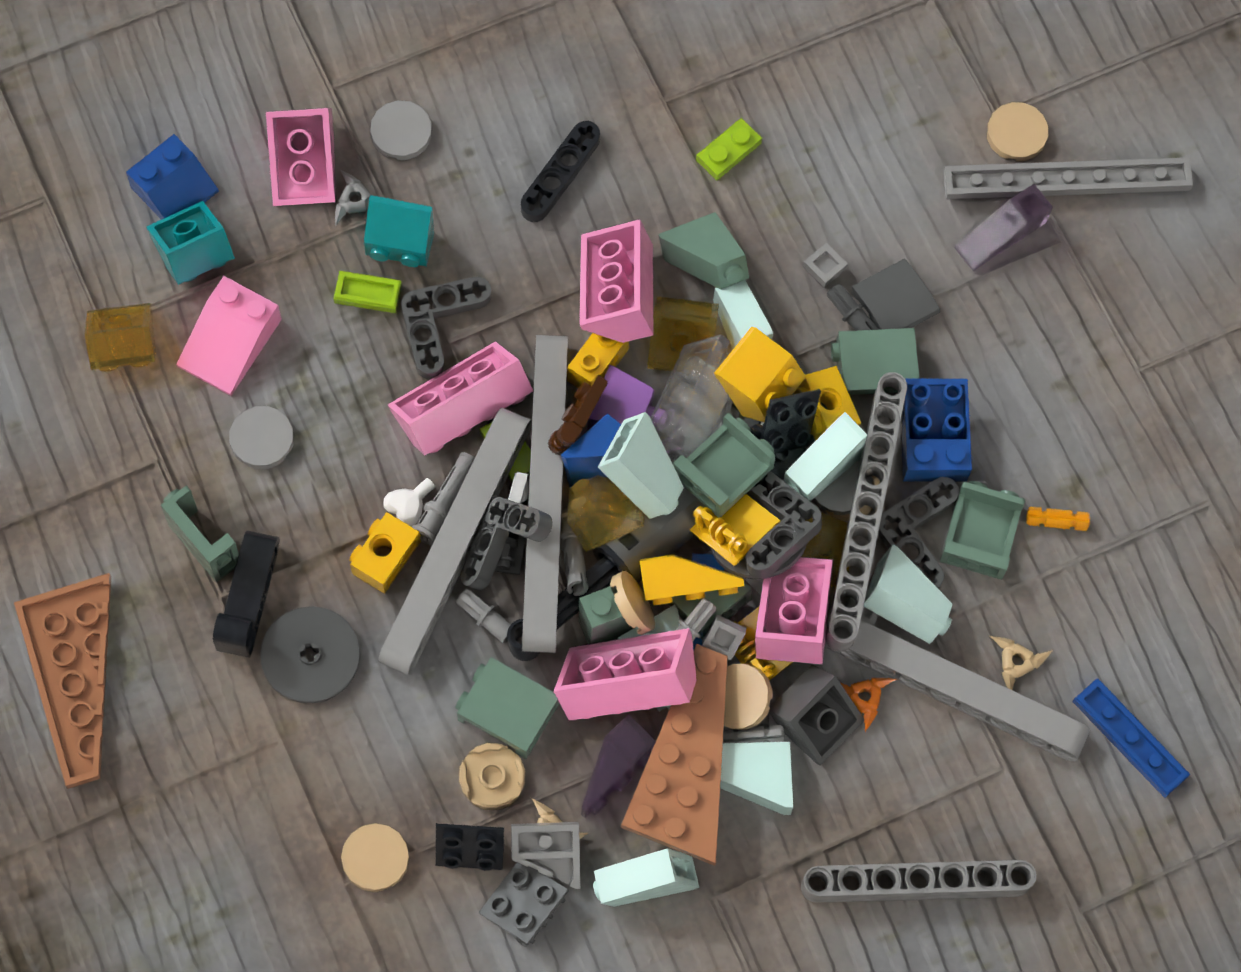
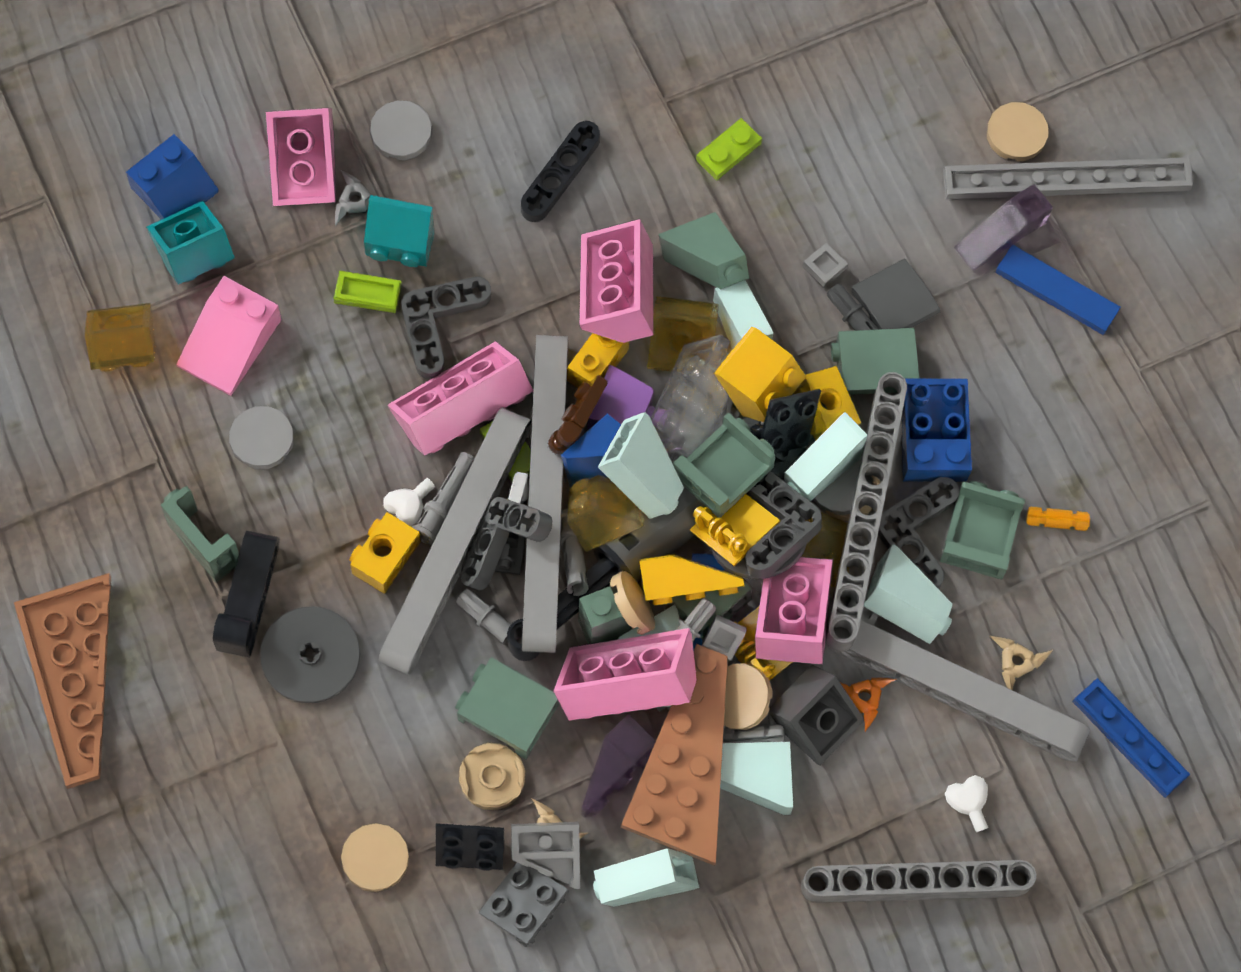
none -> white rock [945,775,989,833]
none -> blue tile [995,244,1121,335]

